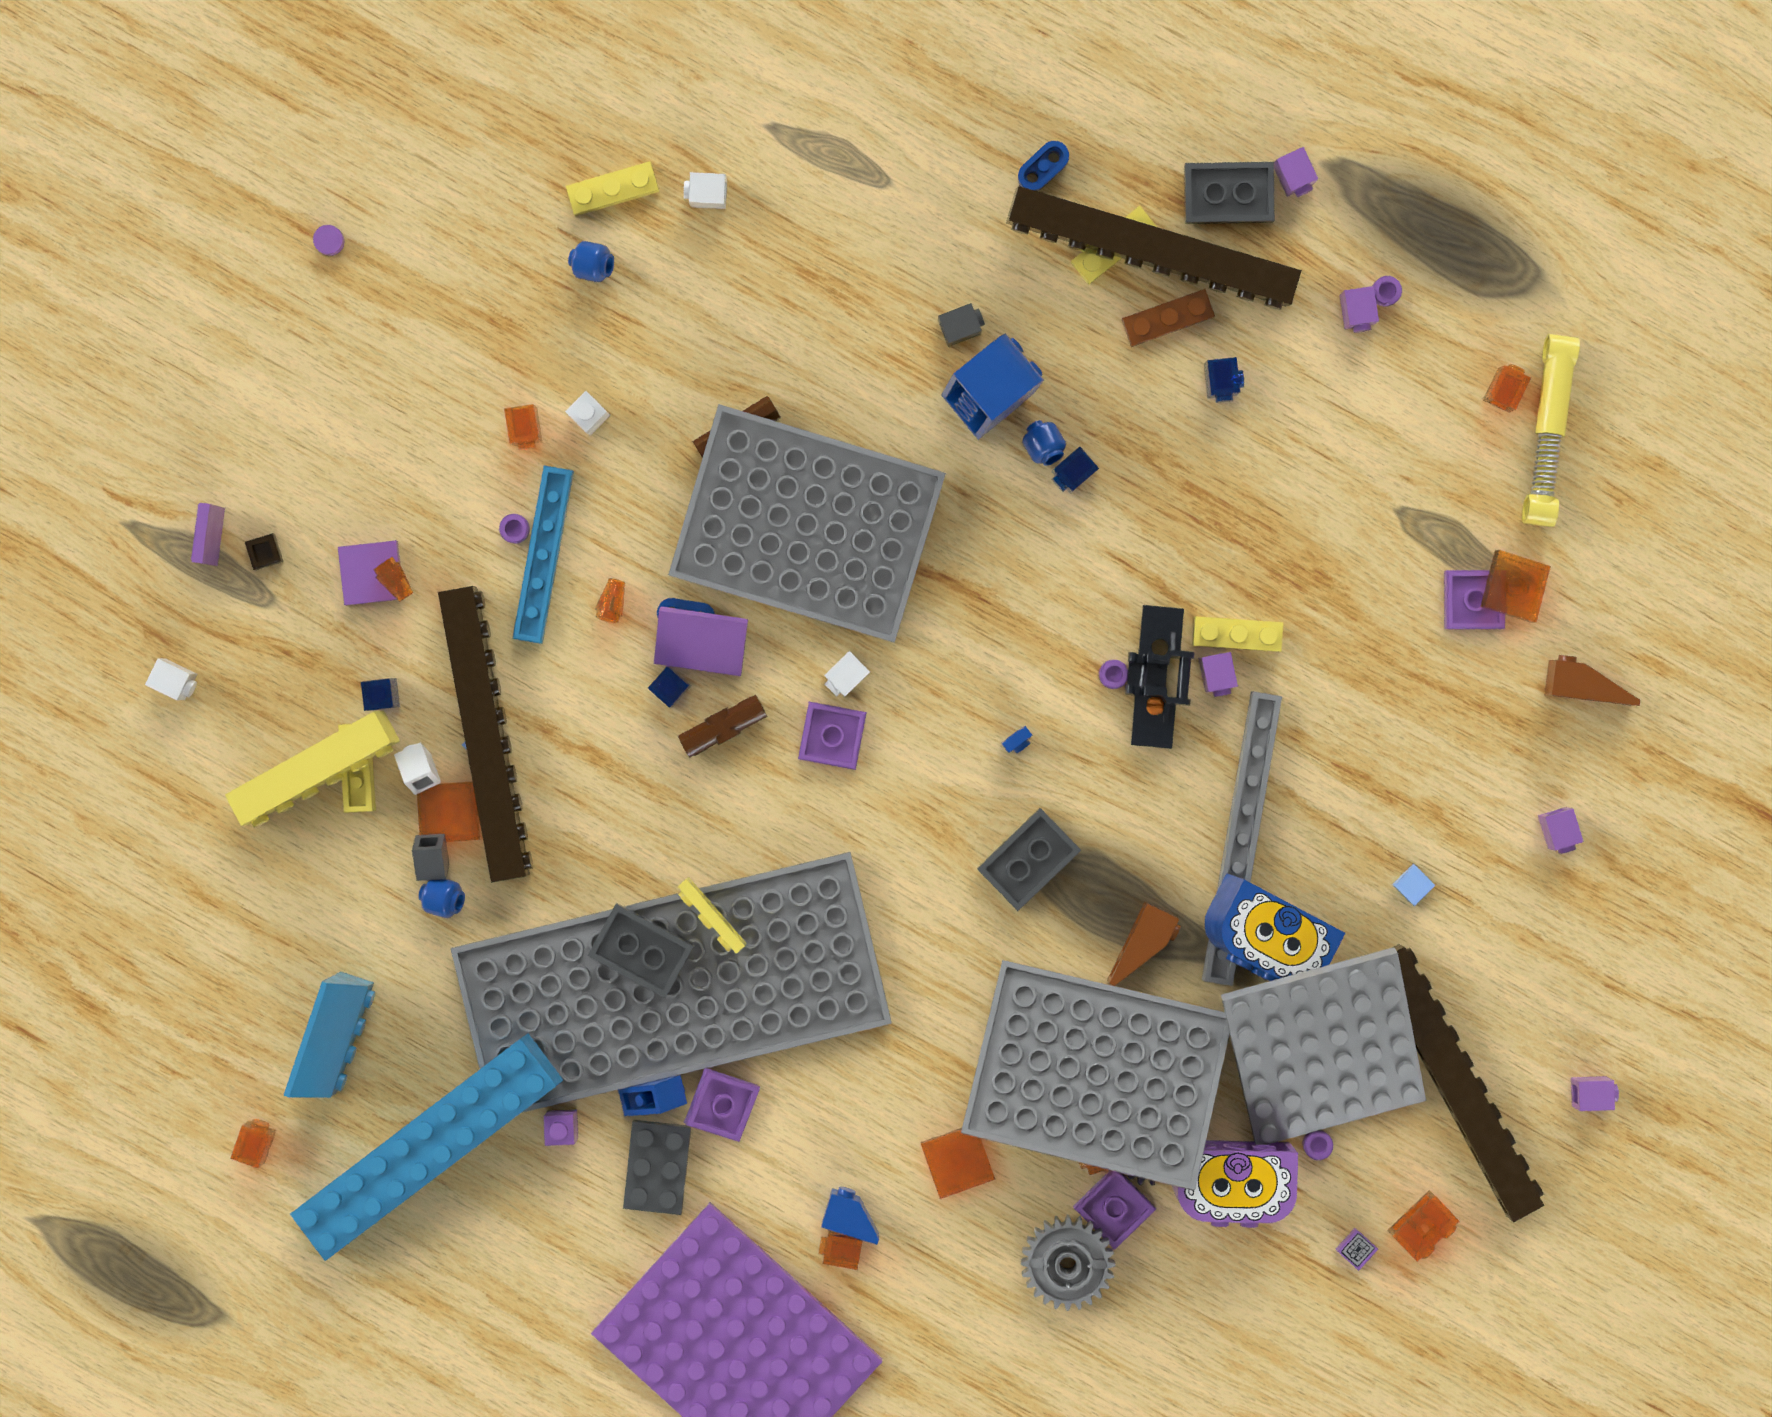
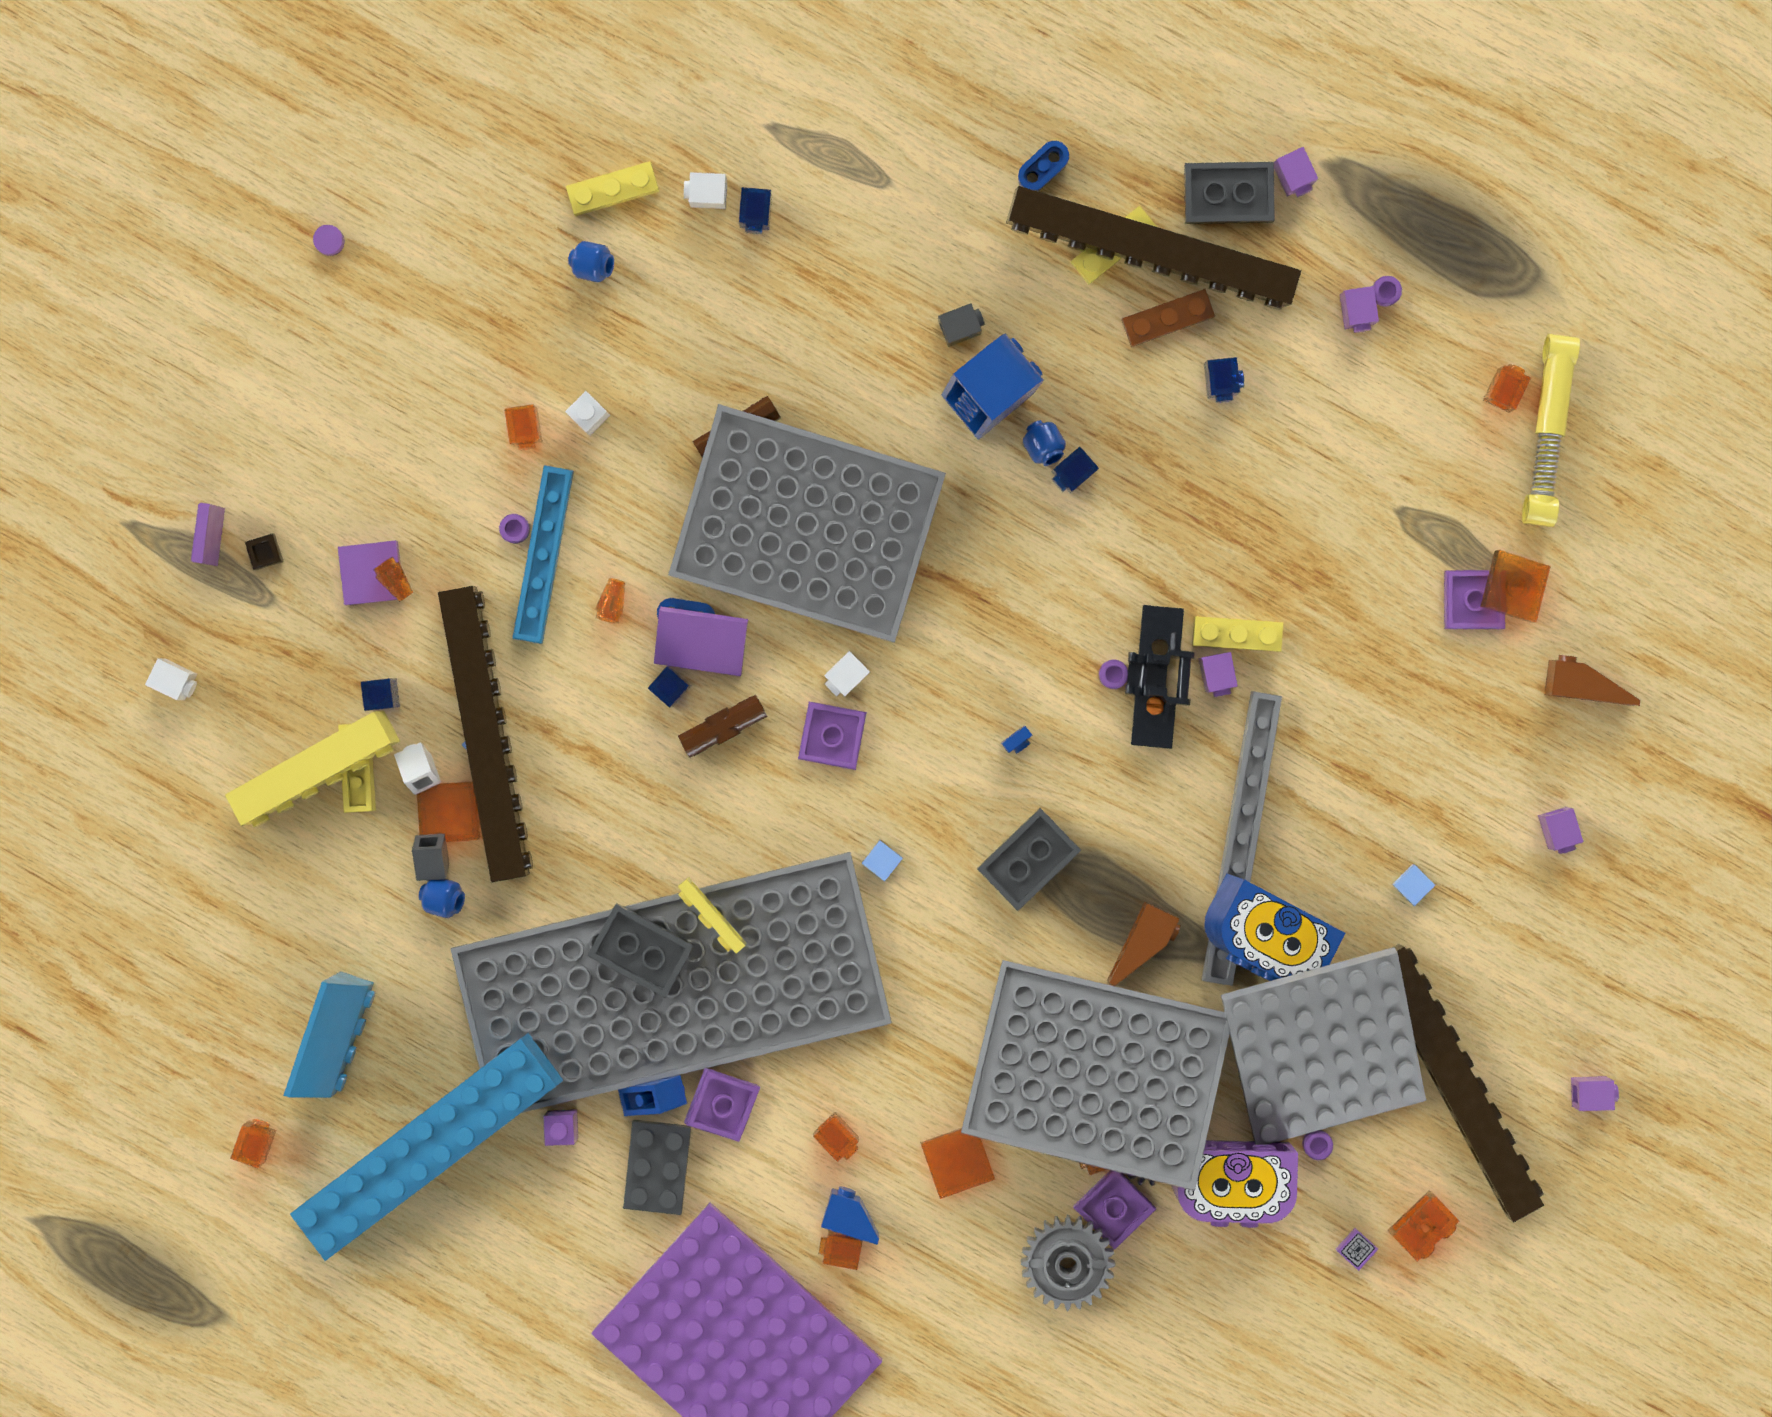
none -> clear blue brick [739,187,772,234]
none -> clear orange brick [813,1112,859,1162]
none -> light blue tile [862,840,903,881]

